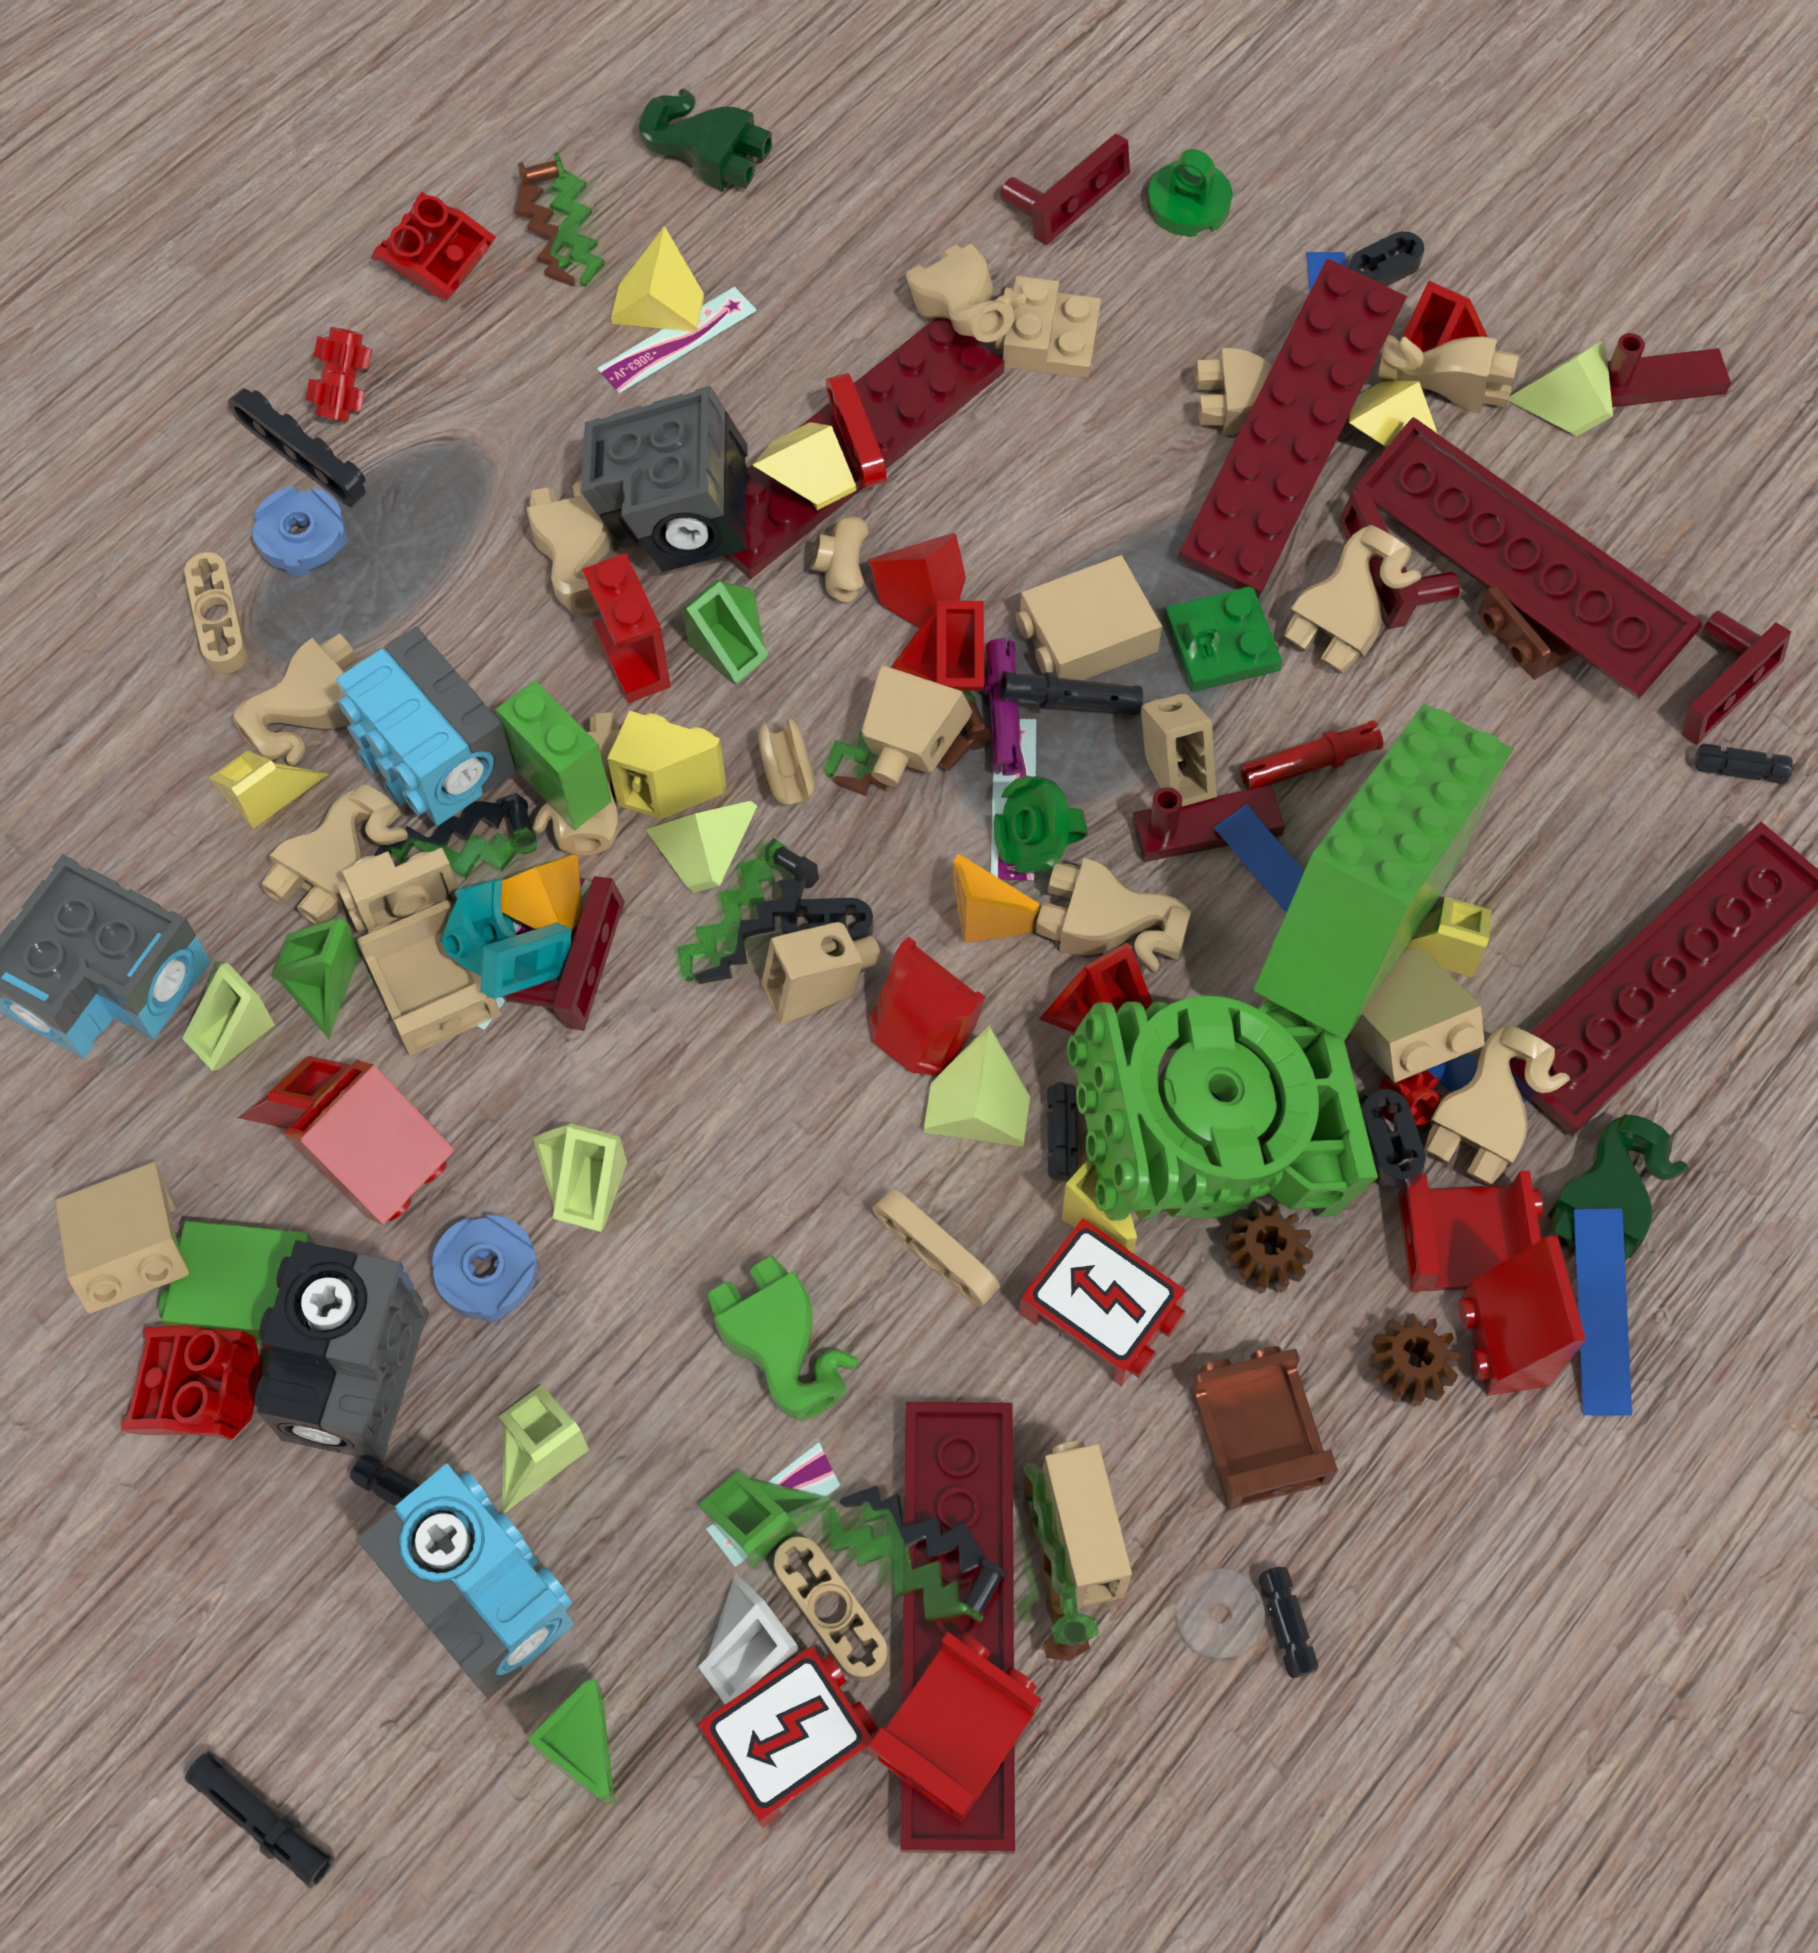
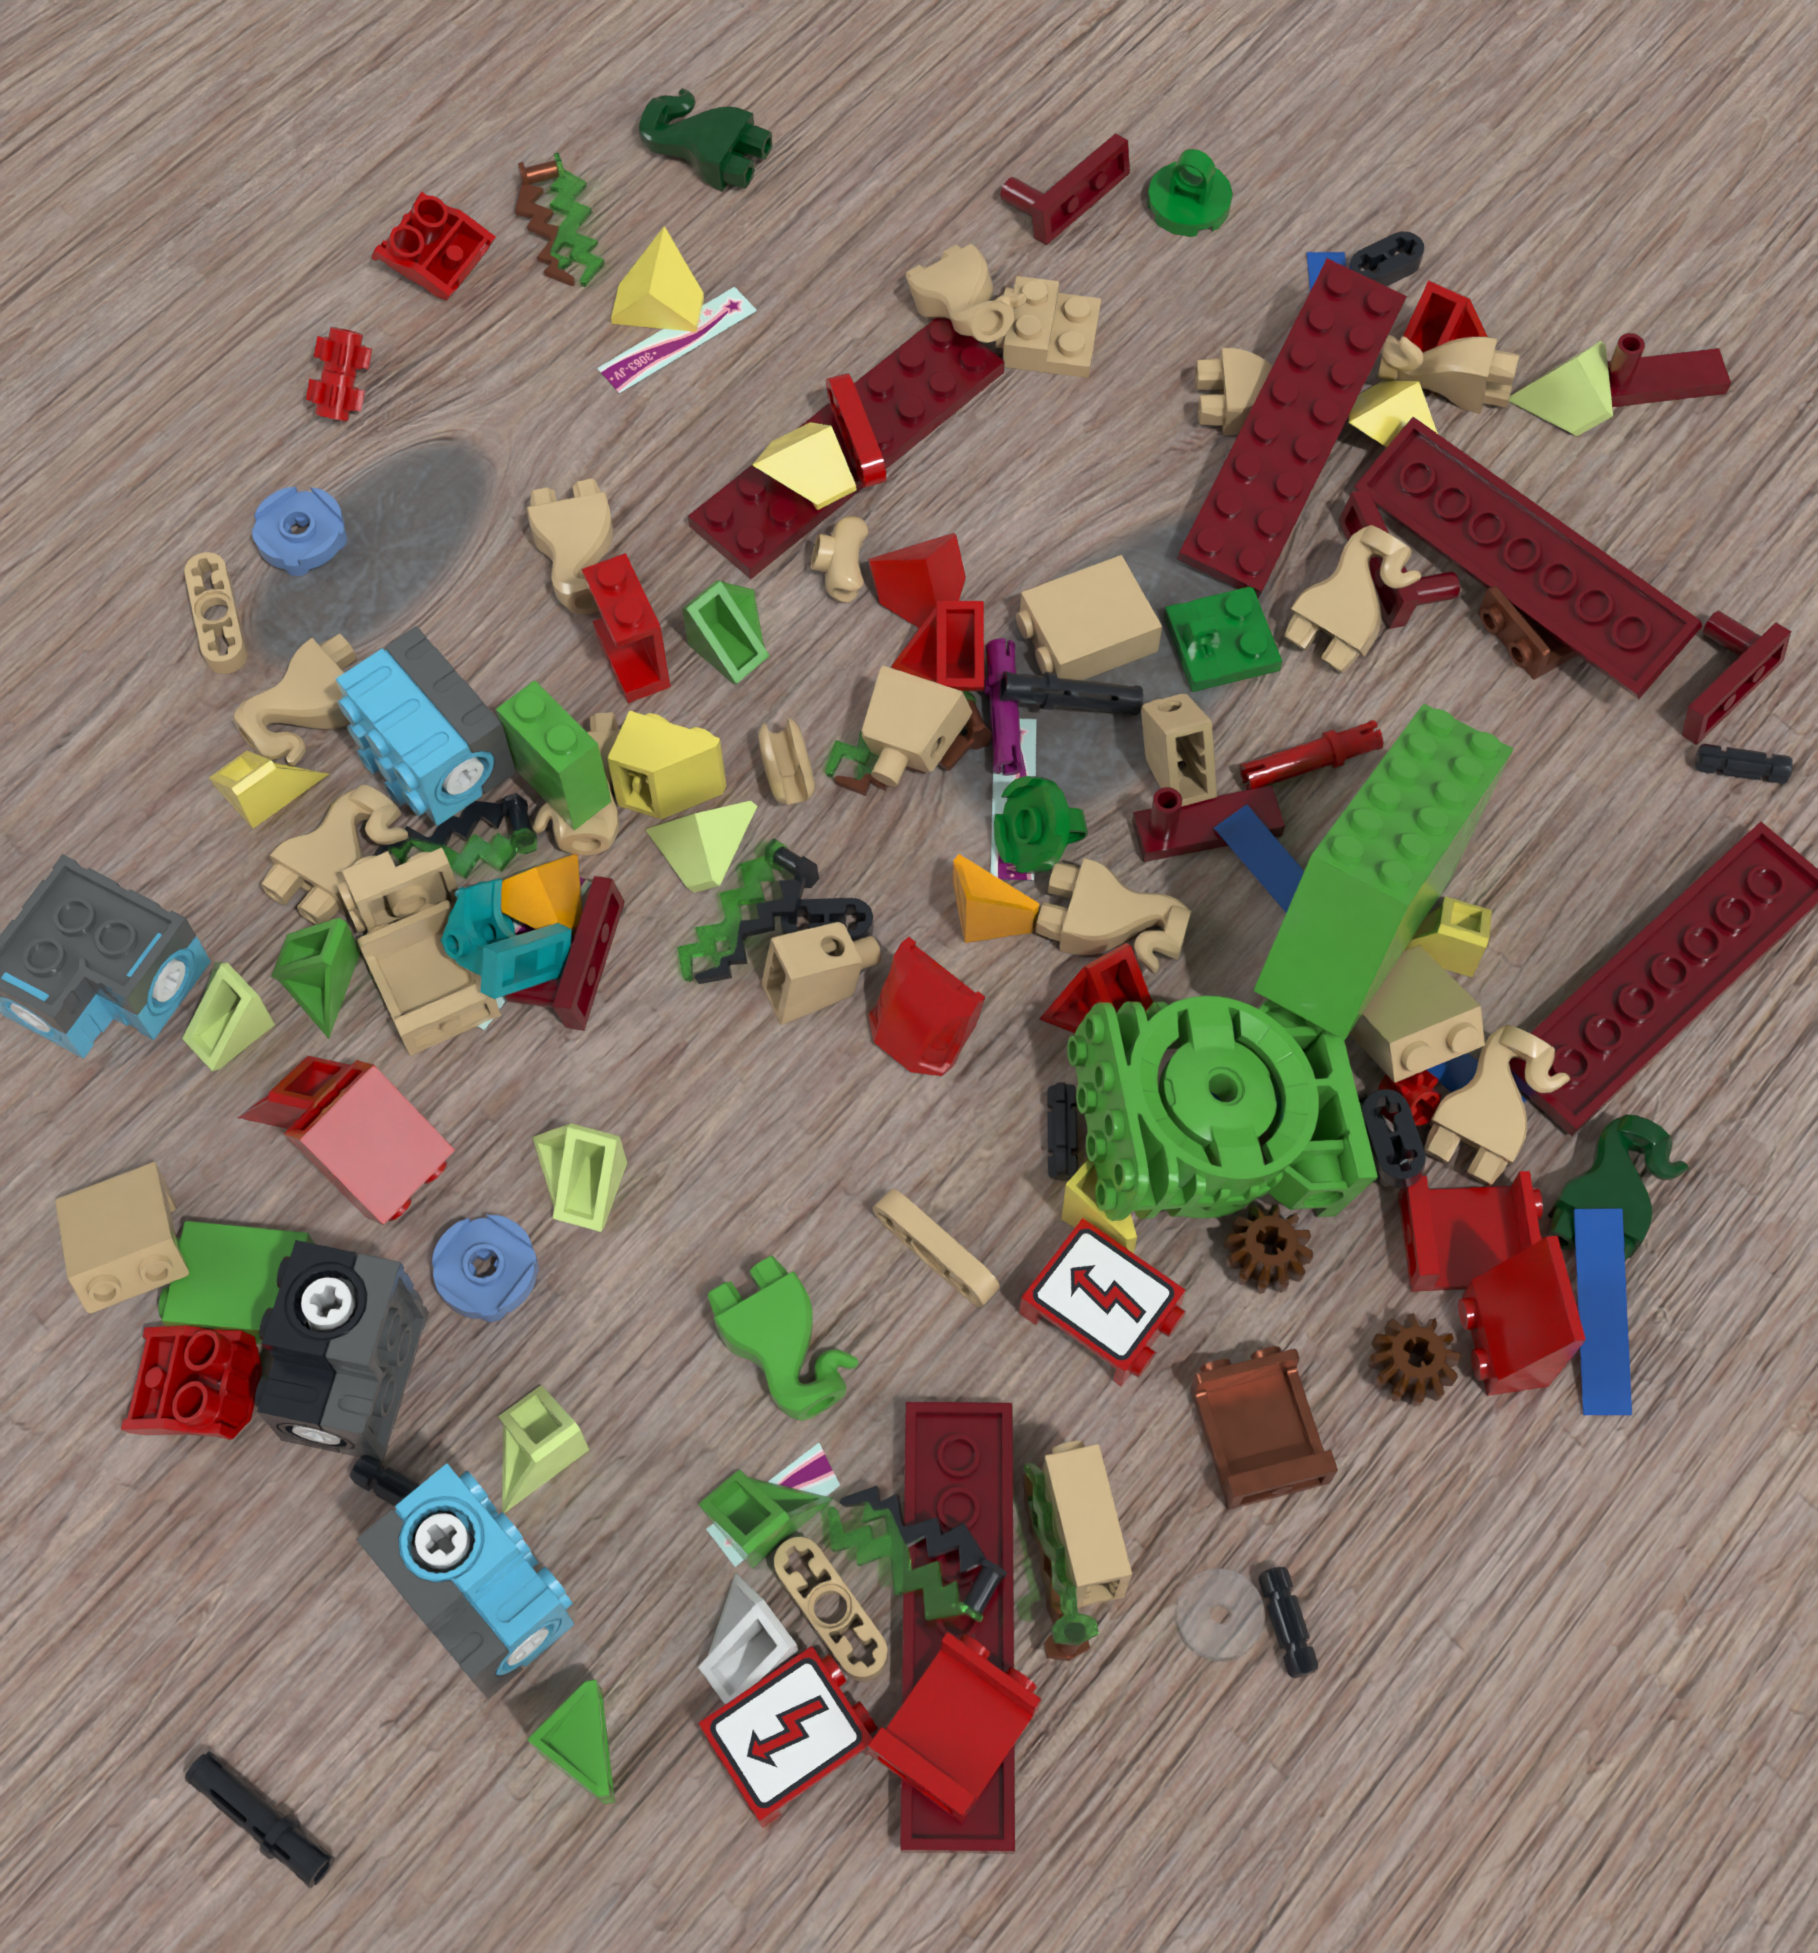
black plate [228,388,366,507] -> none
dark grey piece [581,386,748,572] -> none
yellowish green slope [924,1024,1030,1147] -> none

